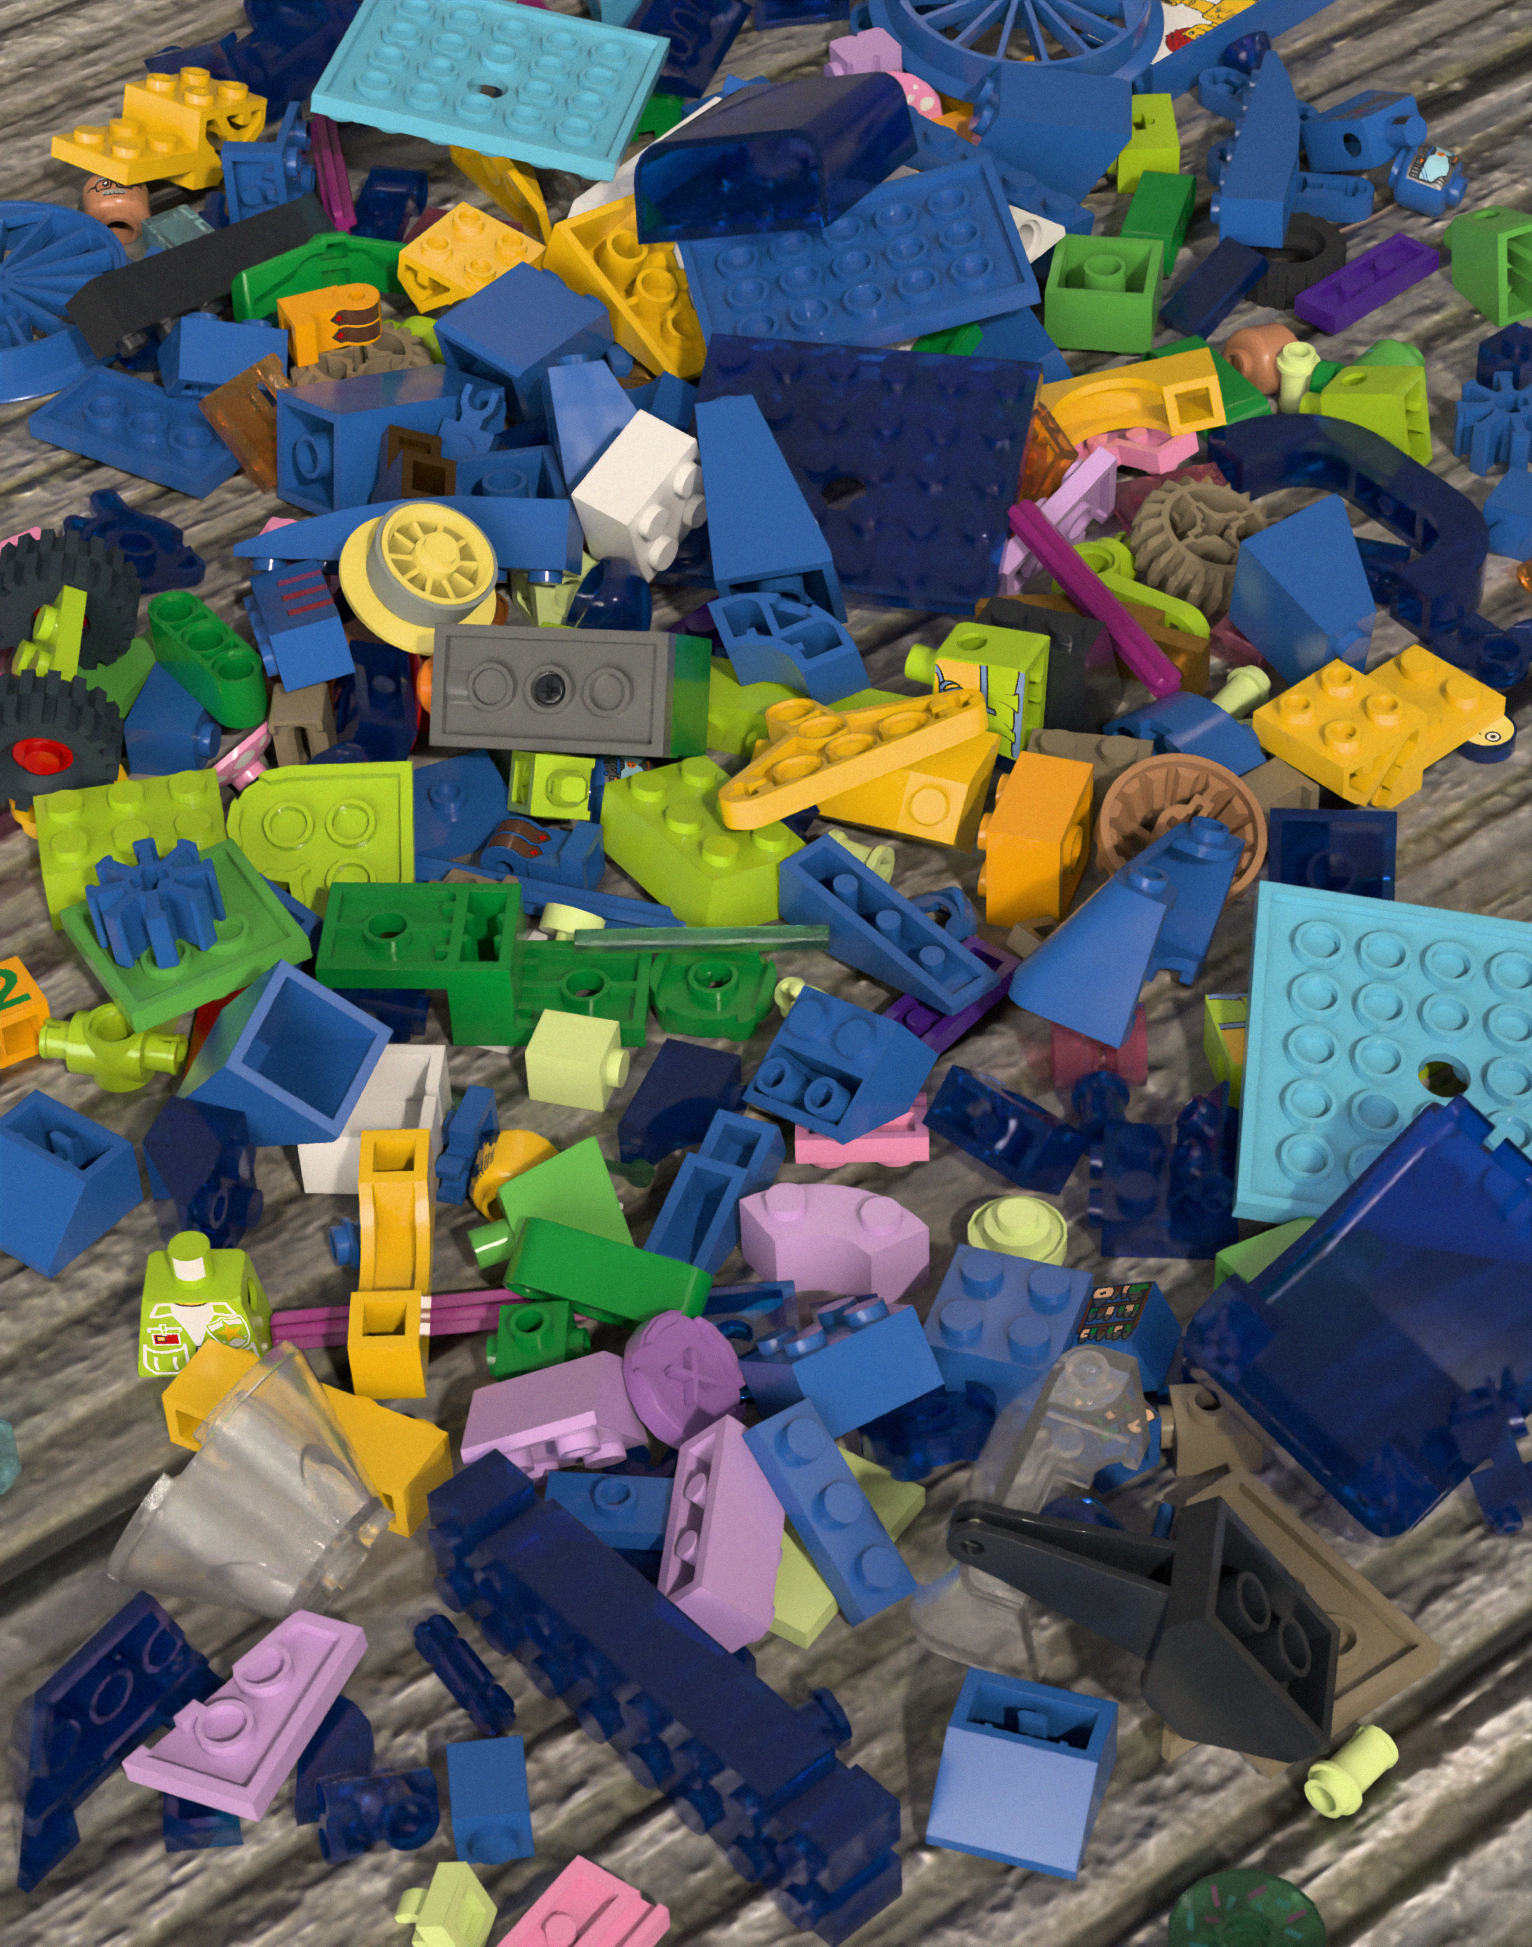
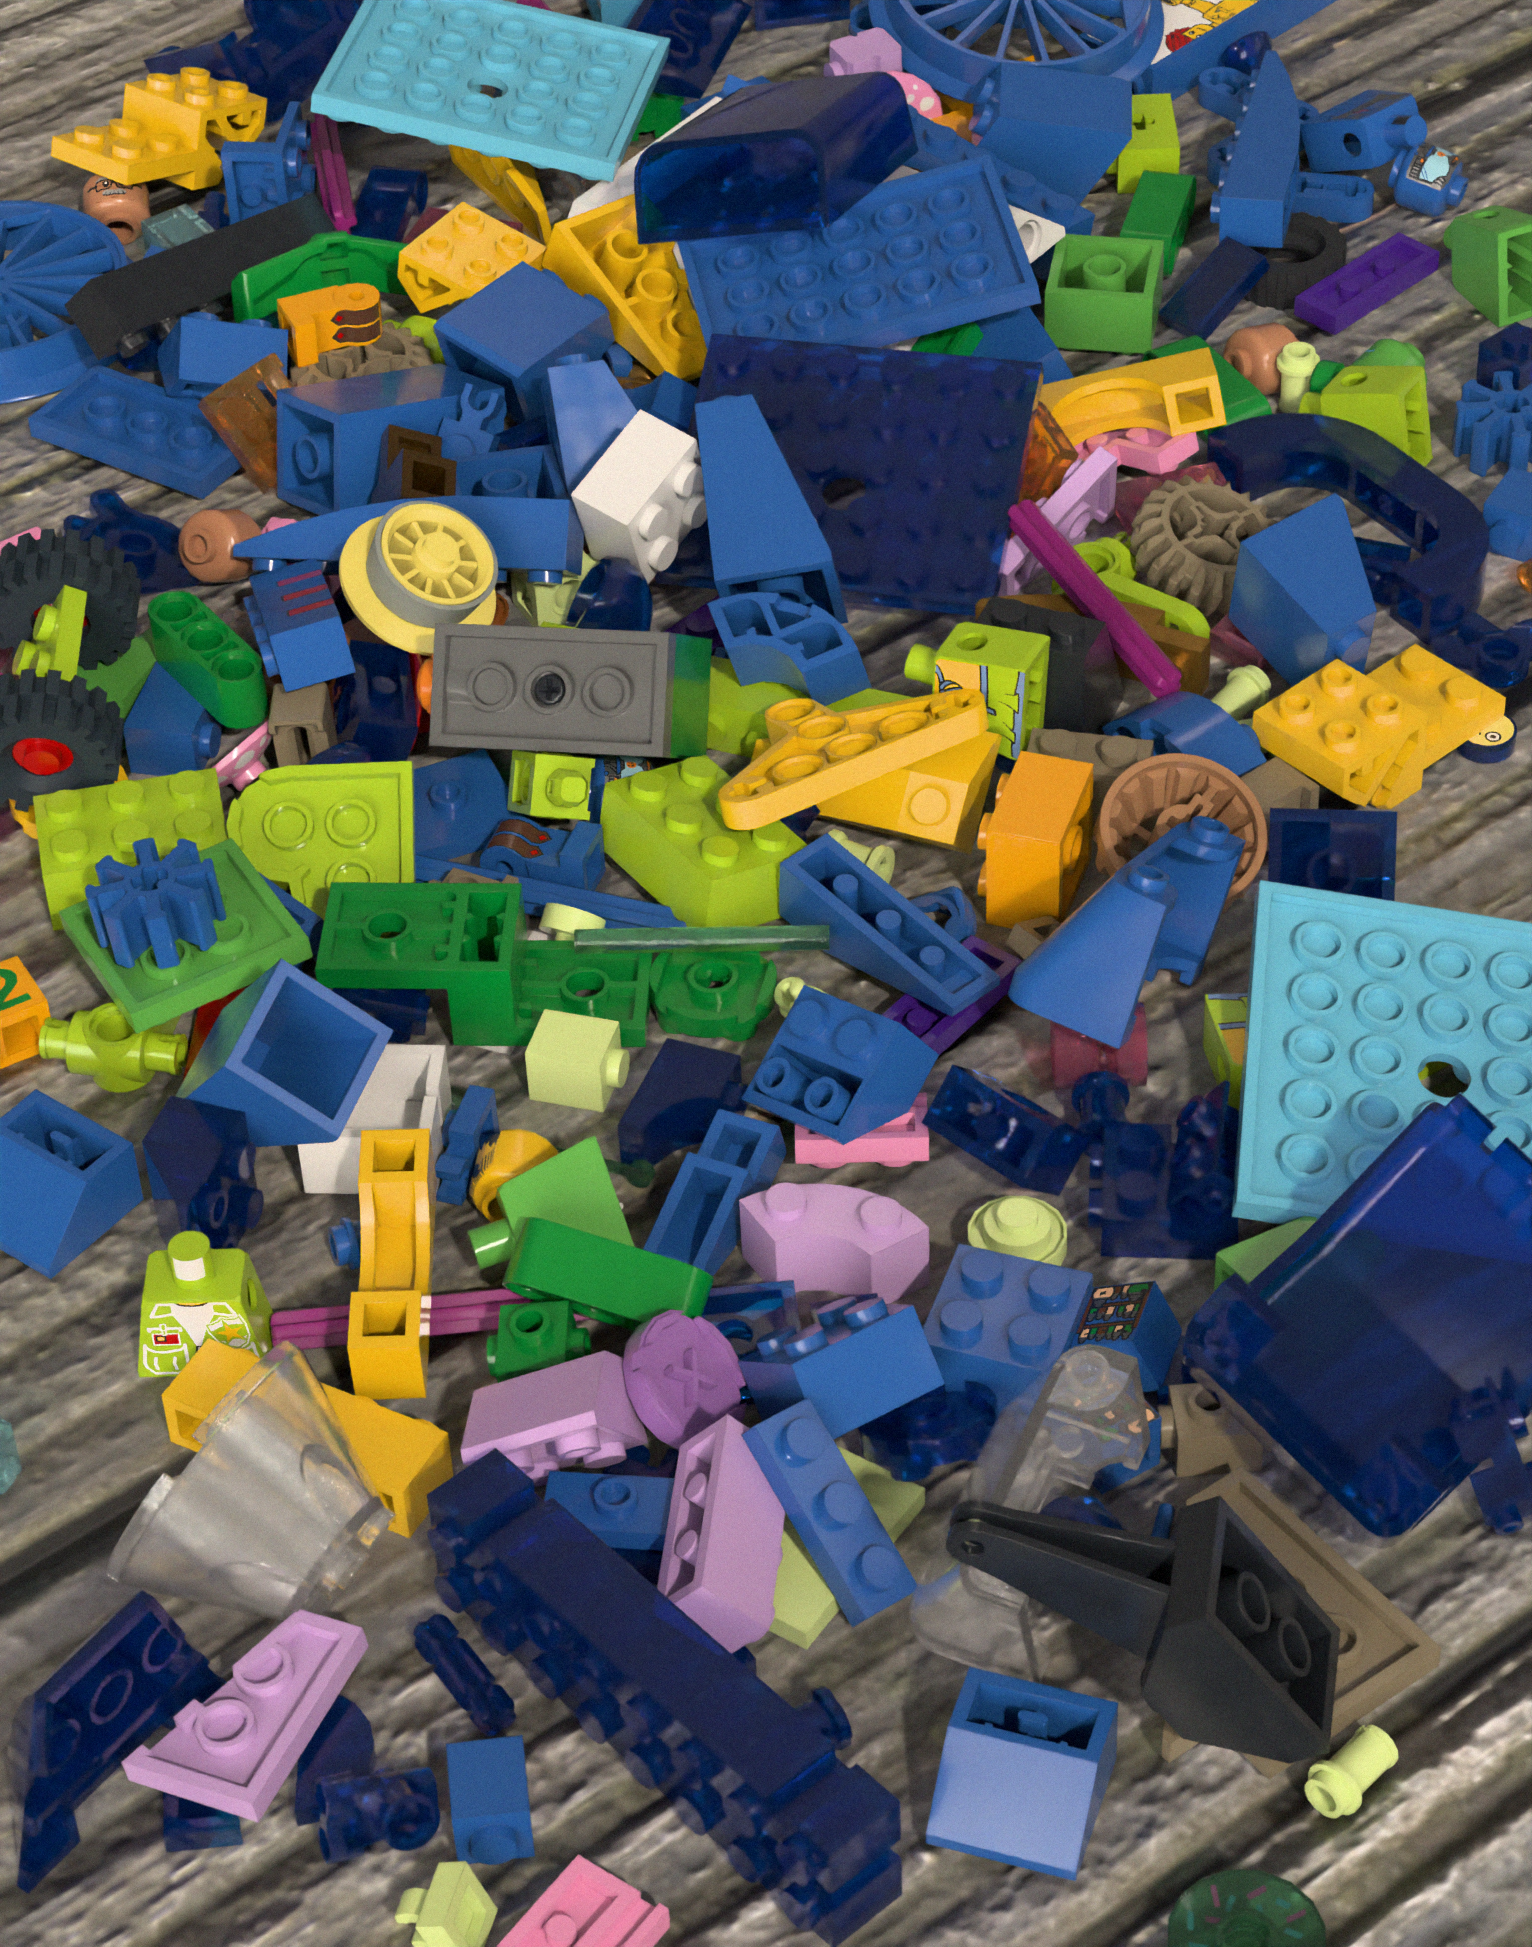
none -> nougat head [179,509,261,583]

